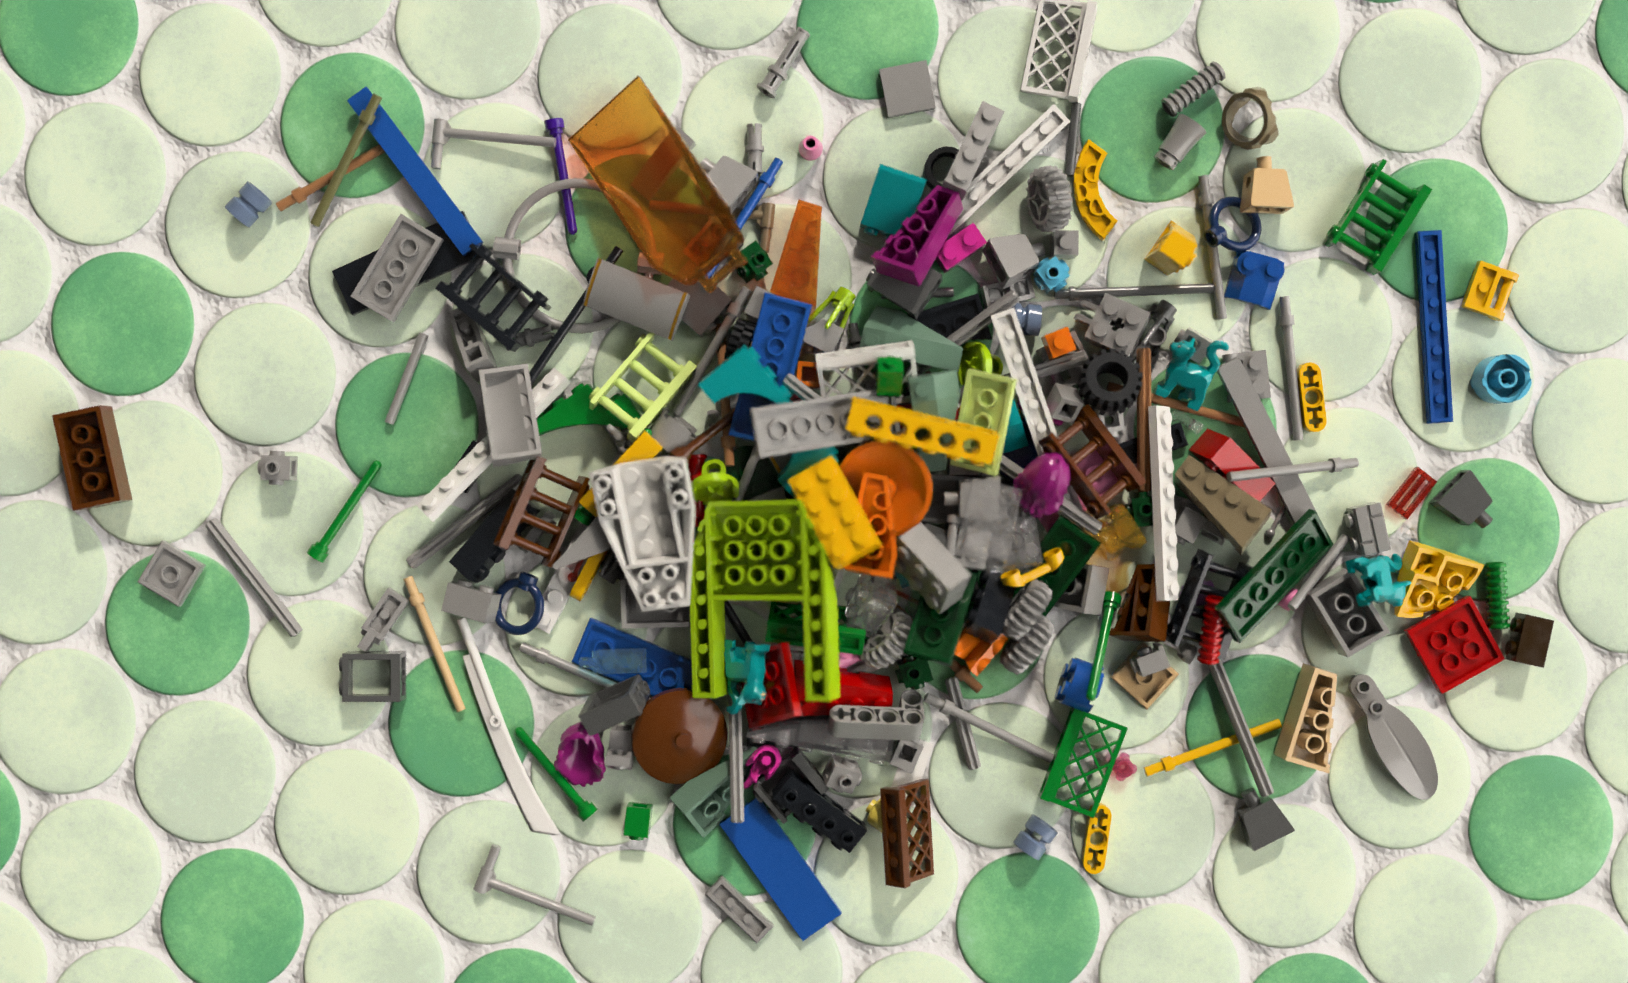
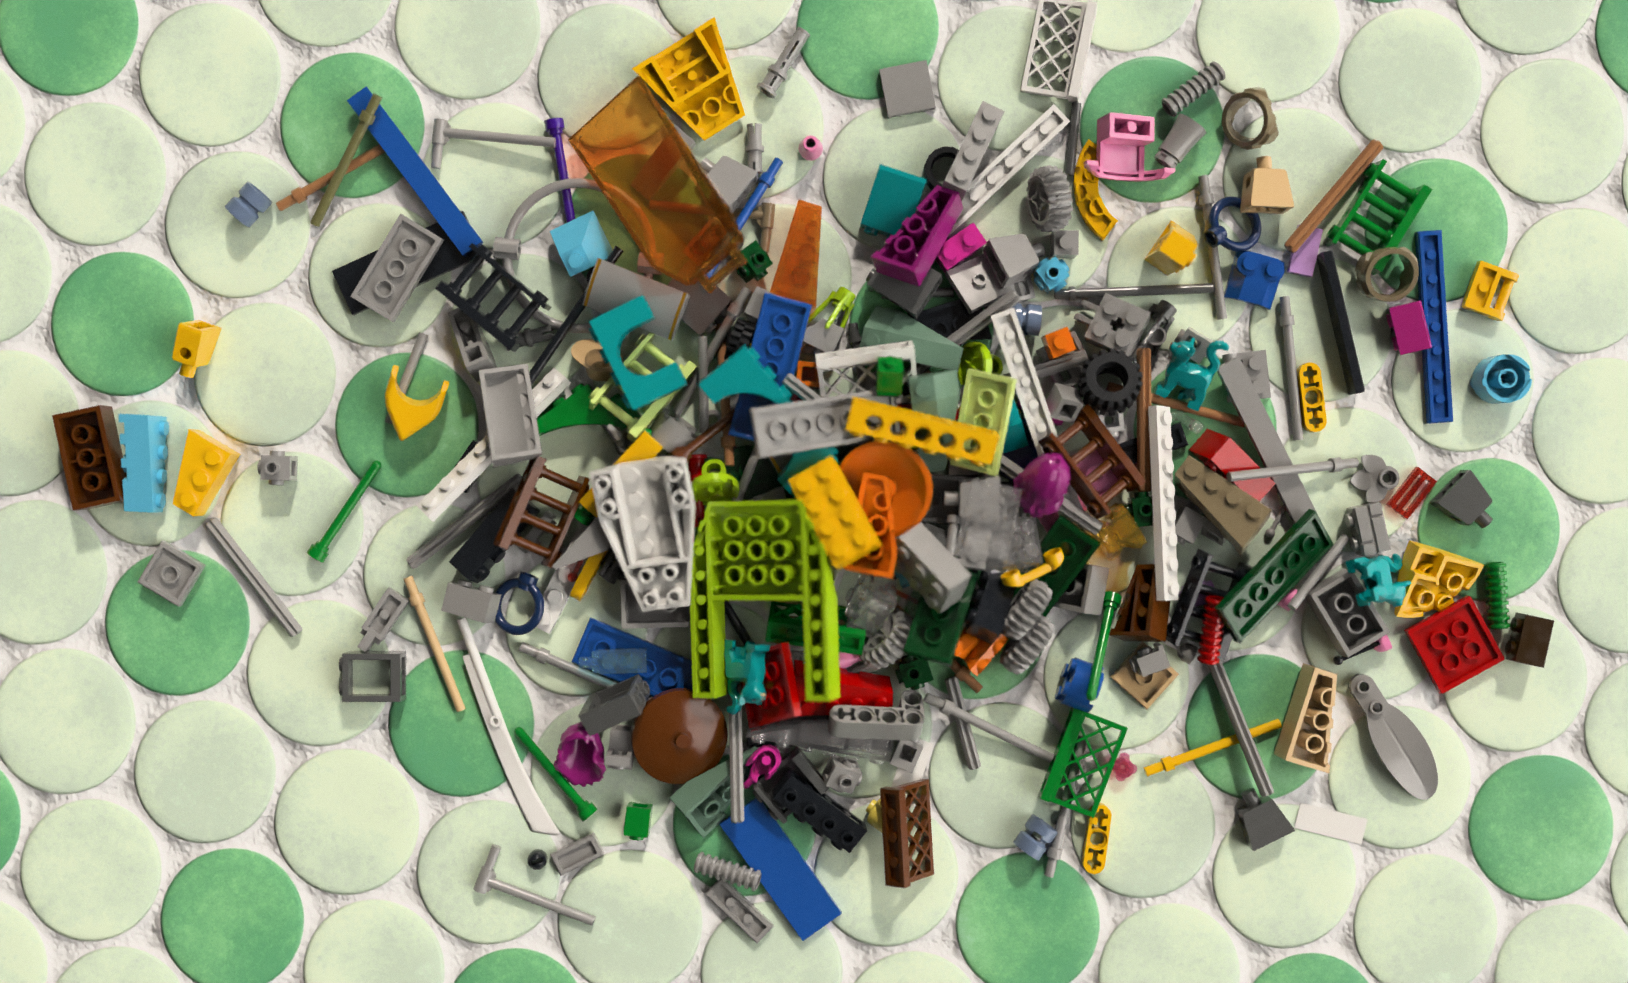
none -> medium azure wedge [118,414,169,513]
none -> yellow torso [172,320,221,378]
none -> yellow wedge [172,429,240,516]
none -> yellow animal [385,365,449,441]
none -> black hinge [527,849,548,870]
none -> medium azure slope [550,210,613,277]
none -> light grey tile [550,832,605,876]
none -> tan piece [571,339,624,382]
none -> teal arch [588,295,688,411]
none -> yellow wedge [632,17,745,141]
none -> light grey piece [694,852,762,891]
none -> light grey bar [697,336,709,433]
none -> light grey plate [945,253,1011,314]
none -> light grey bar [1044,735,1086,878]
none -> bright pink piece [1084,112,1175,182]
none -> medium nougat axle [1284,140,1383,253]
none -> lavender tile [1287,224,1323,277]
none -> white sticker [1294,803,1368,844]
none -> black tile [1317,250,1365,395]
none -> hinge [1333,635,1392,665]
none -> light grey plate [1350,455,1399,502]
none -> dark tan piece [1355,247,1419,302]
none -> dark pink brick [1386,301,1432,355]

